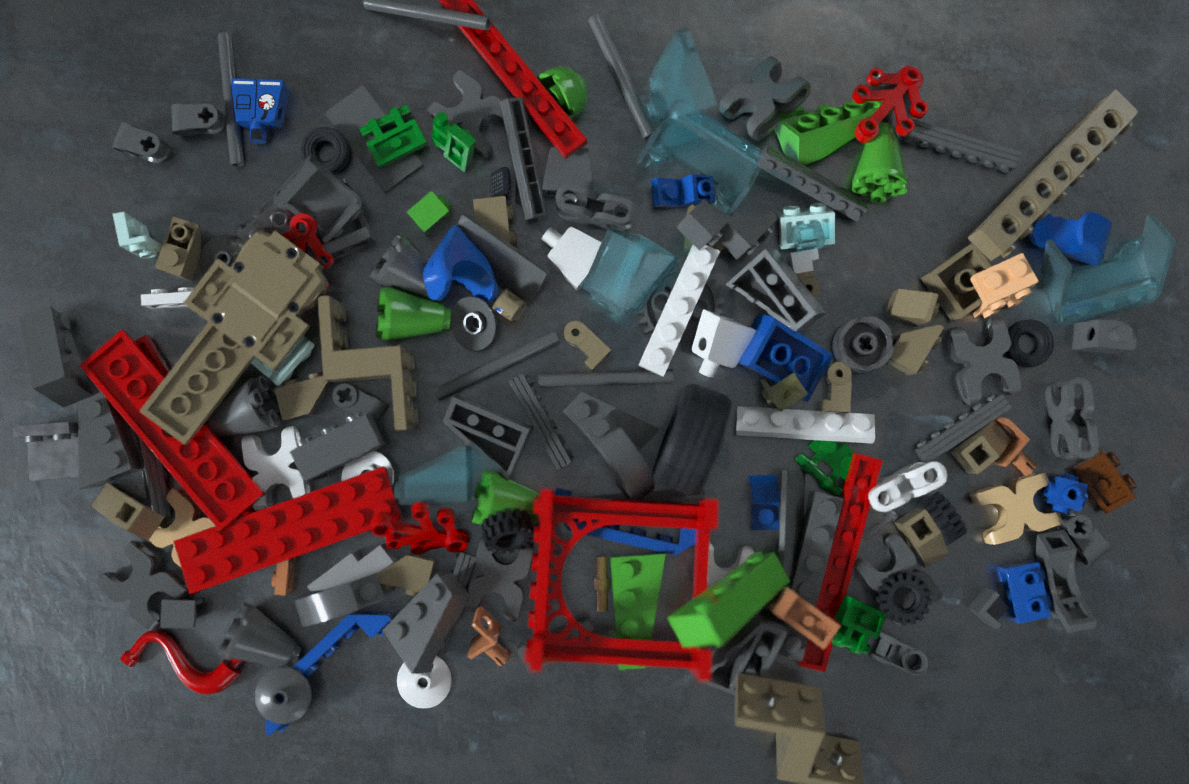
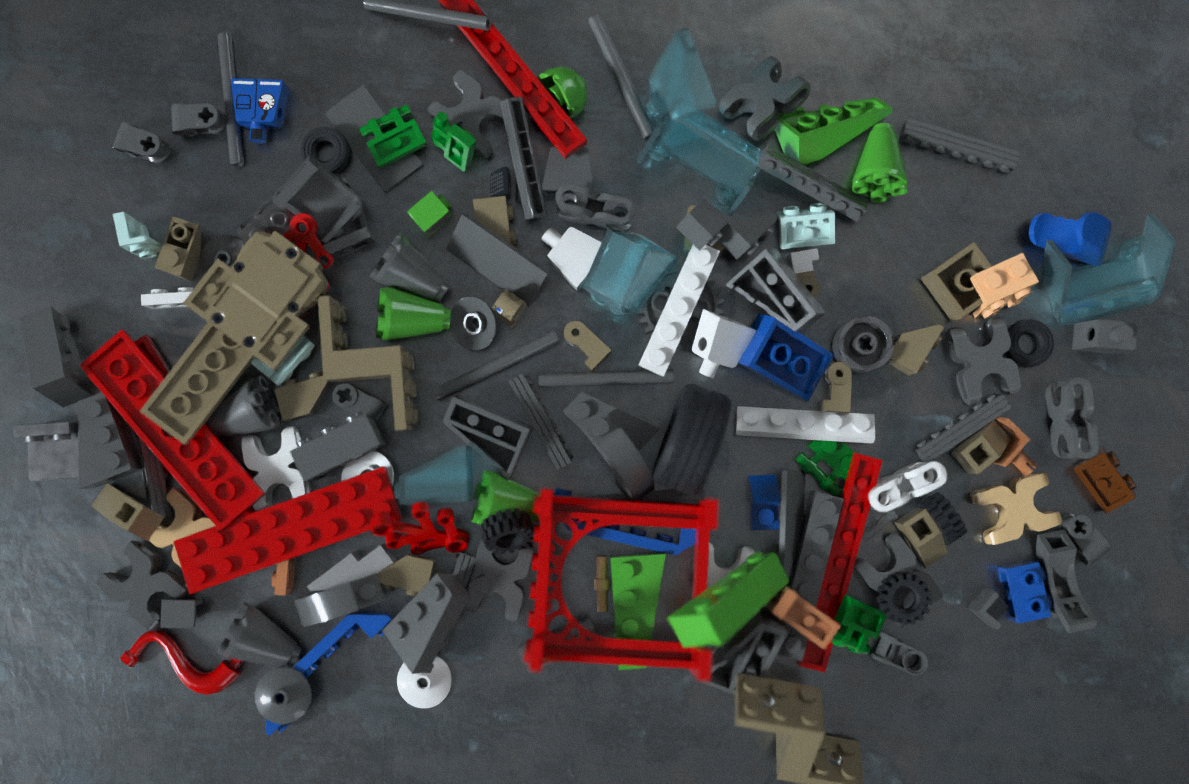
blue animal [423,225,498,304] -> none
nougat bracket [467,606,511,666] -> none
blue slope [651,174,715,208] -> none
olive bracket [760,373,808,411] -> none
clear light blue slope [793,221,825,252] -> none
red plant [852,66,929,143] -> none
dark tan slope [884,289,939,327] -> none
dark tan brick [968,89,1139,261] -> none
blue brick [1041,473,1088,515] -> none

